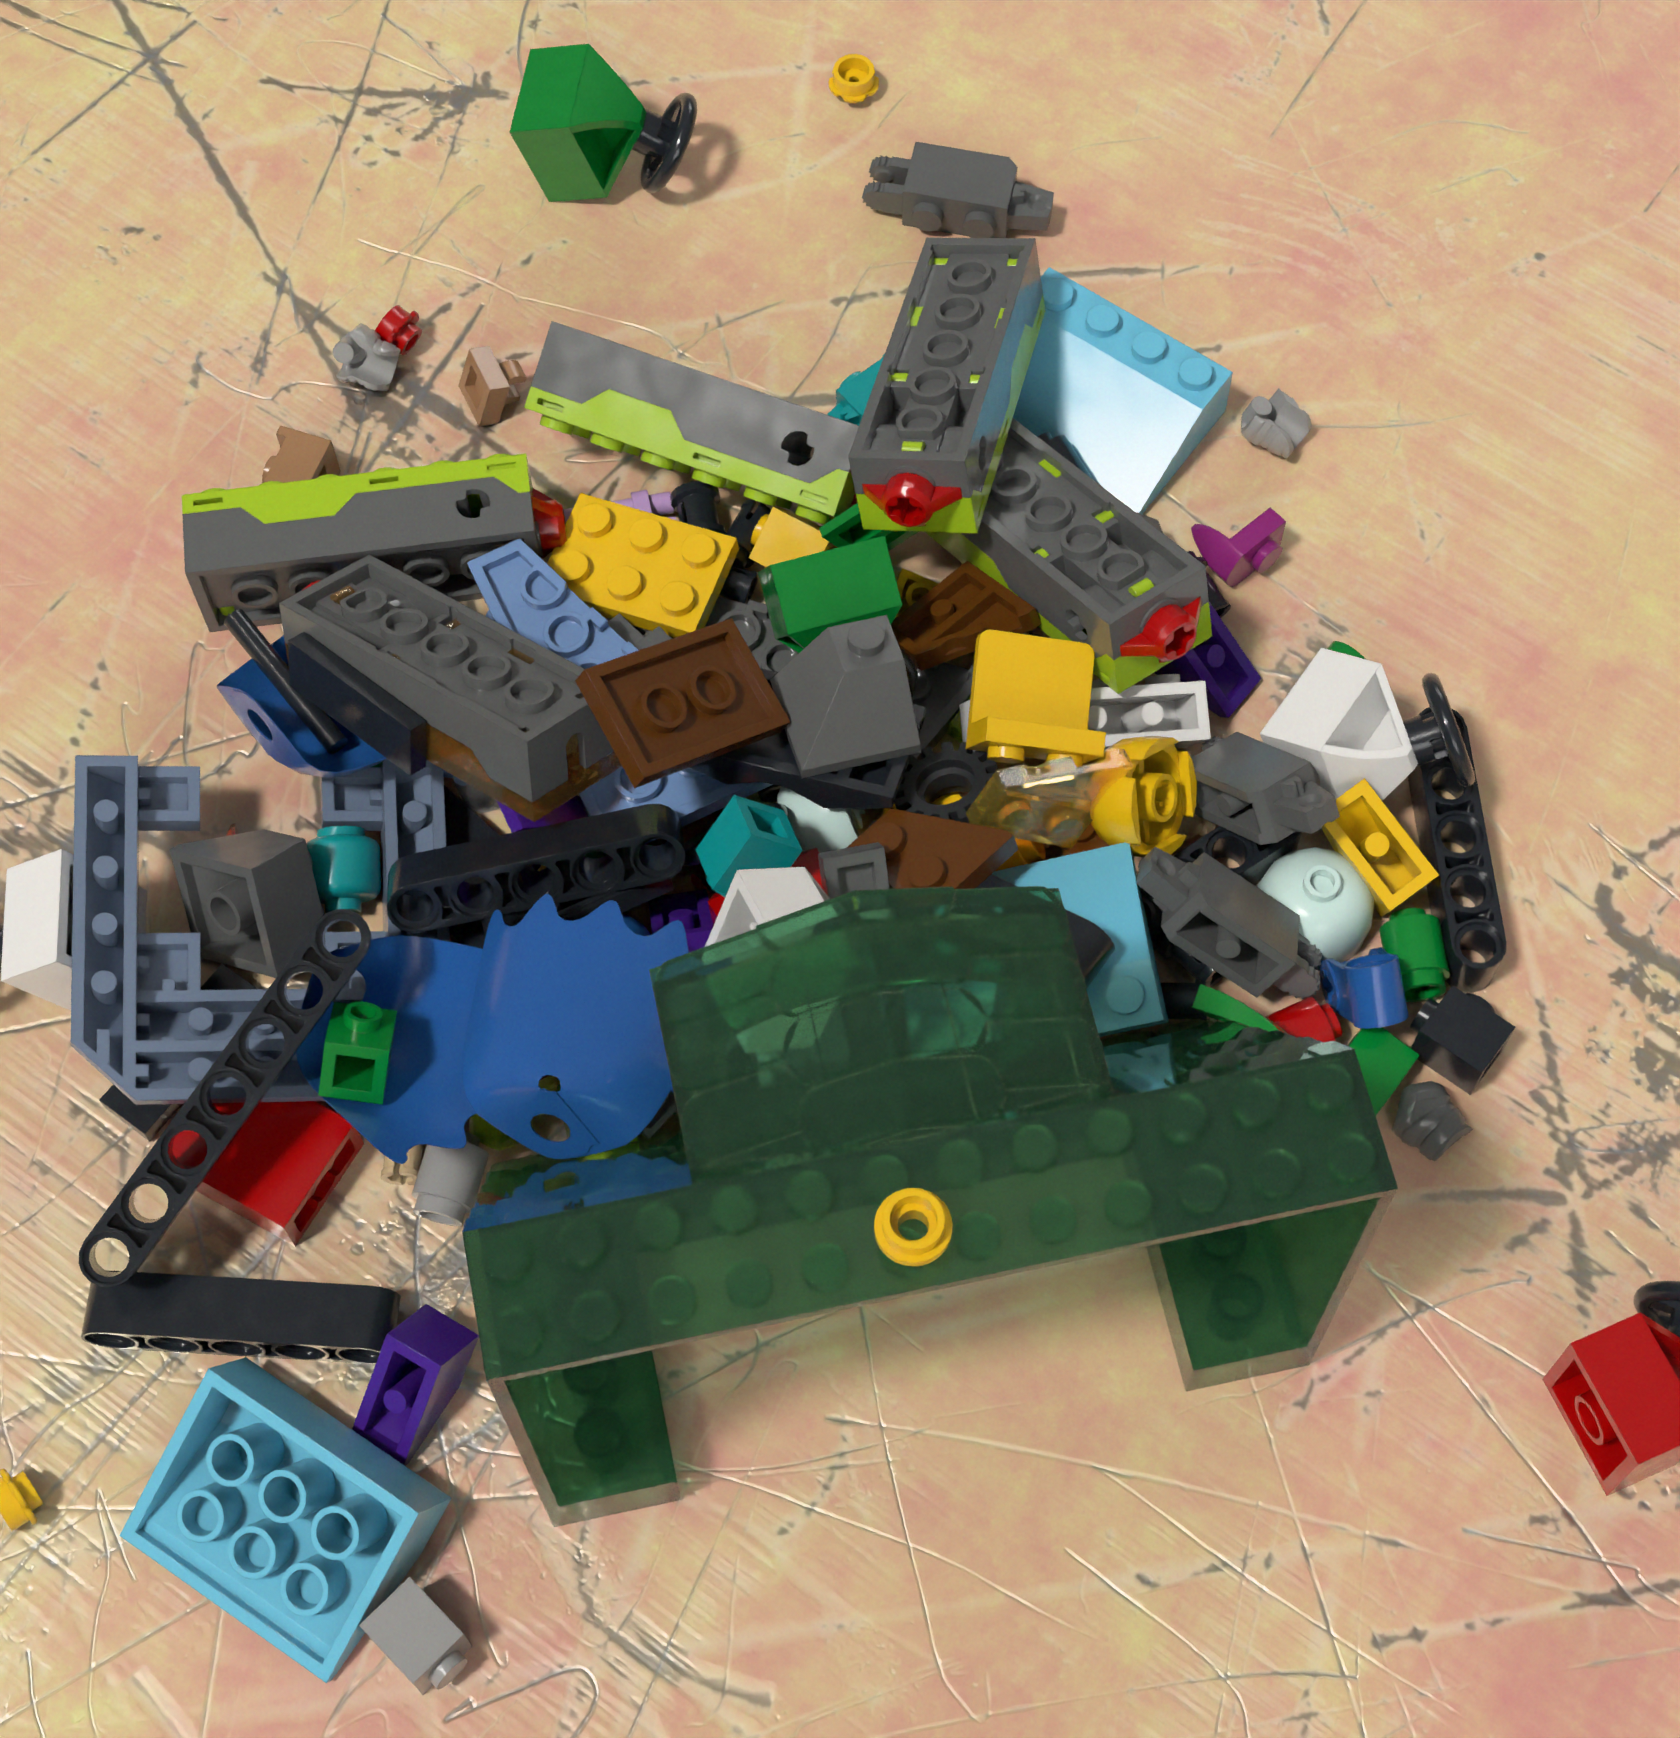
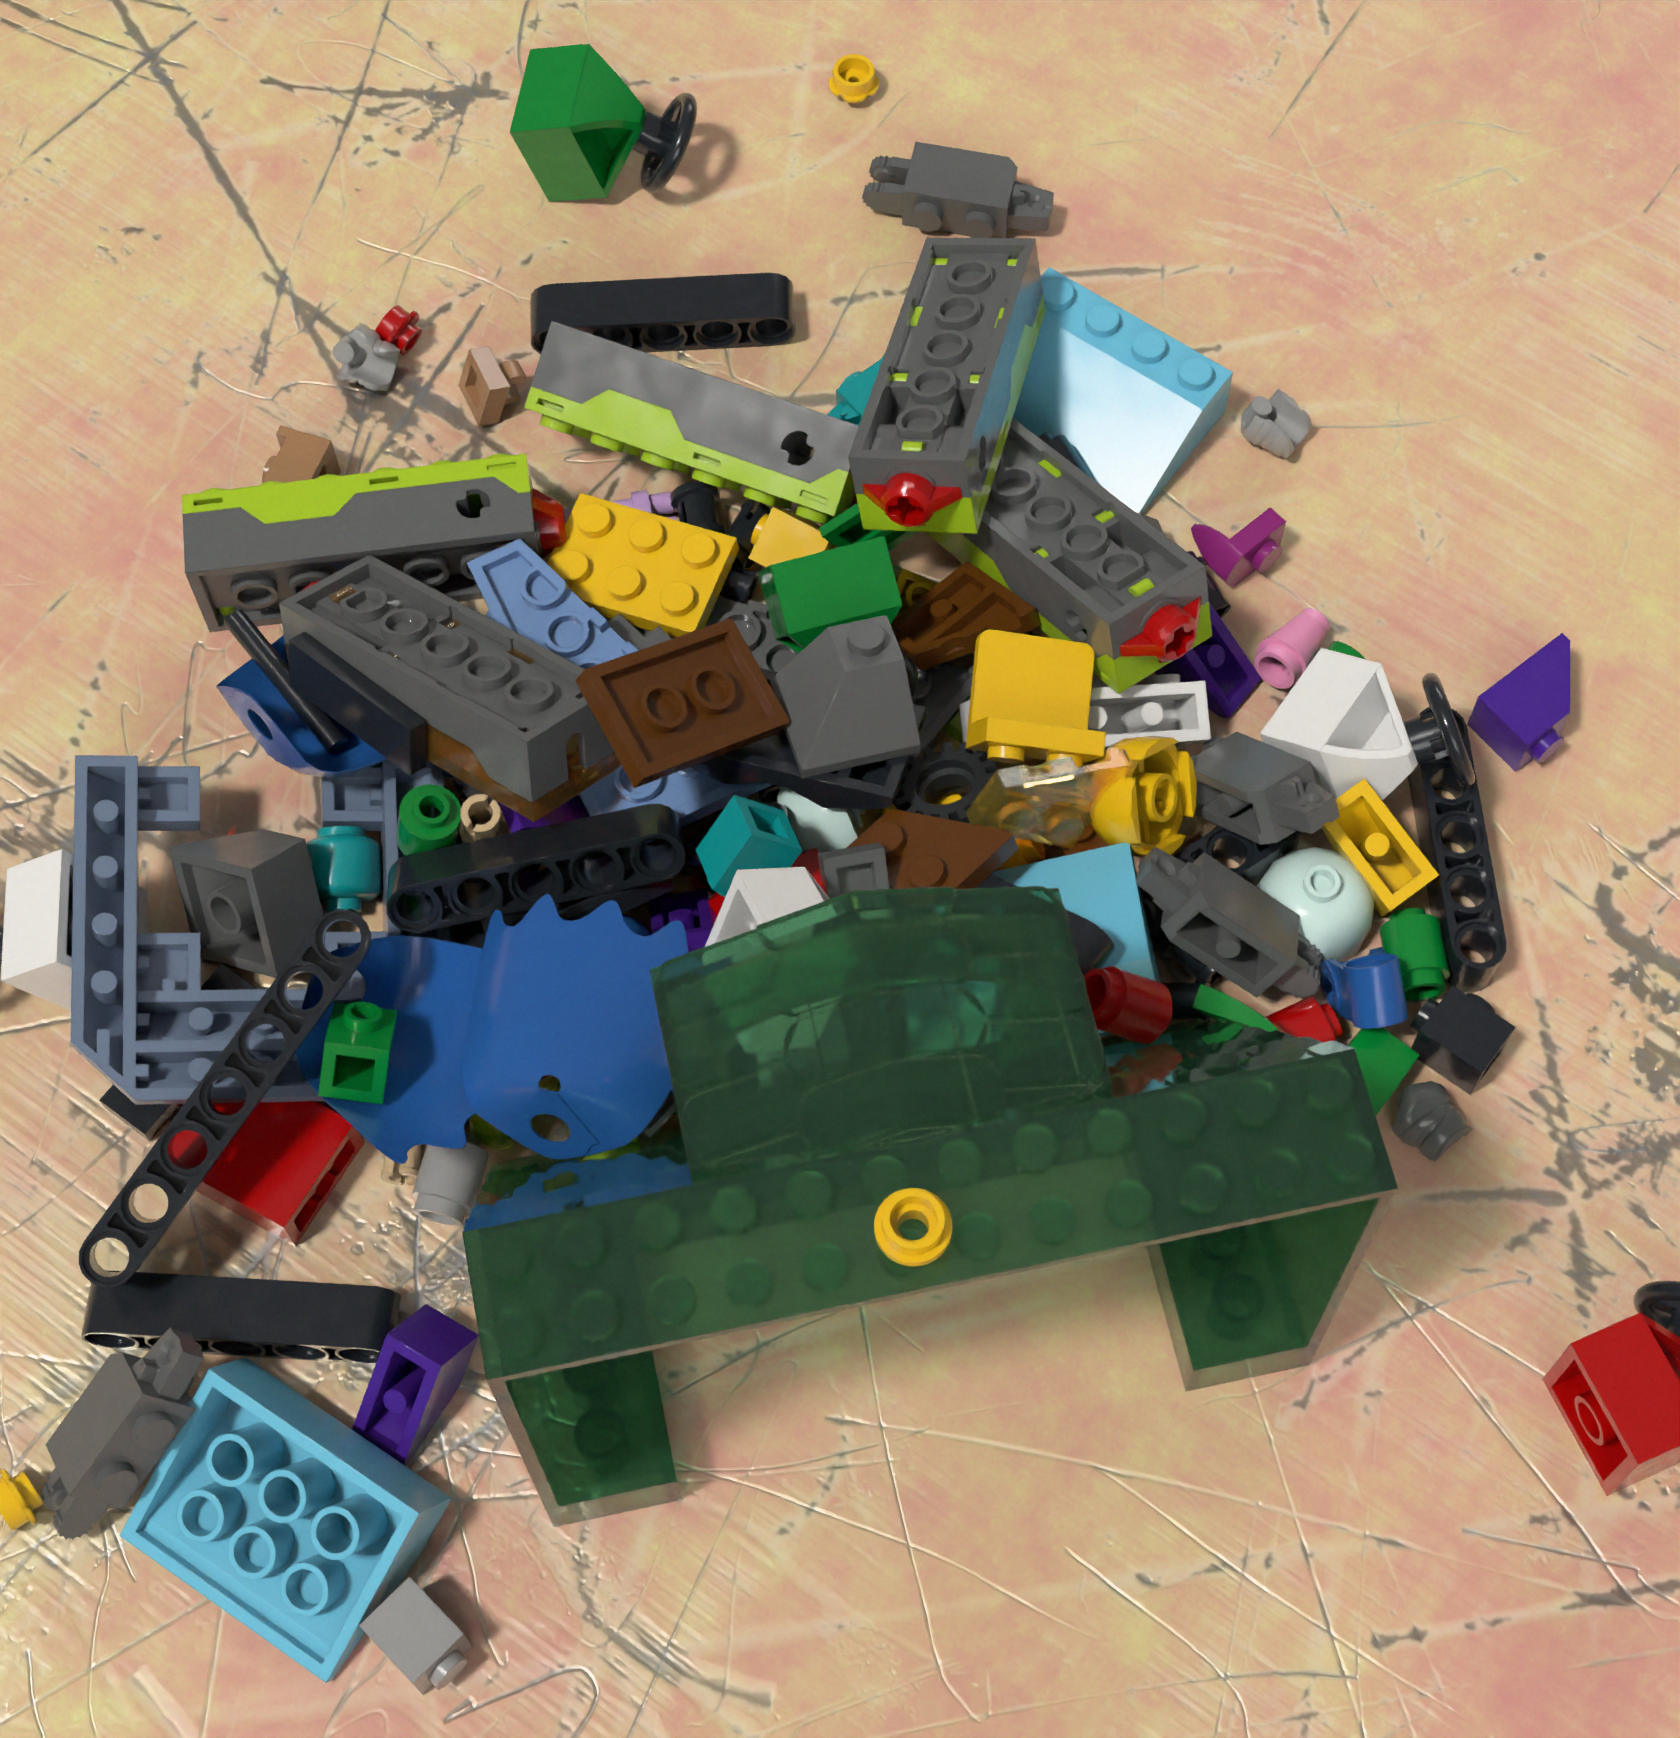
none -> dark grey hinge [41,1327,204,1540]
none -> green brick [396,784,461,856]
none -> tan pin [459,794,508,843]
none -> black beam [530,273,796,354]
none -> red brick [1075,966,1172,1044]
none -> bright pink cone [1254,608,1330,689]
none -> dark purple slope [1467,633,1570,772]

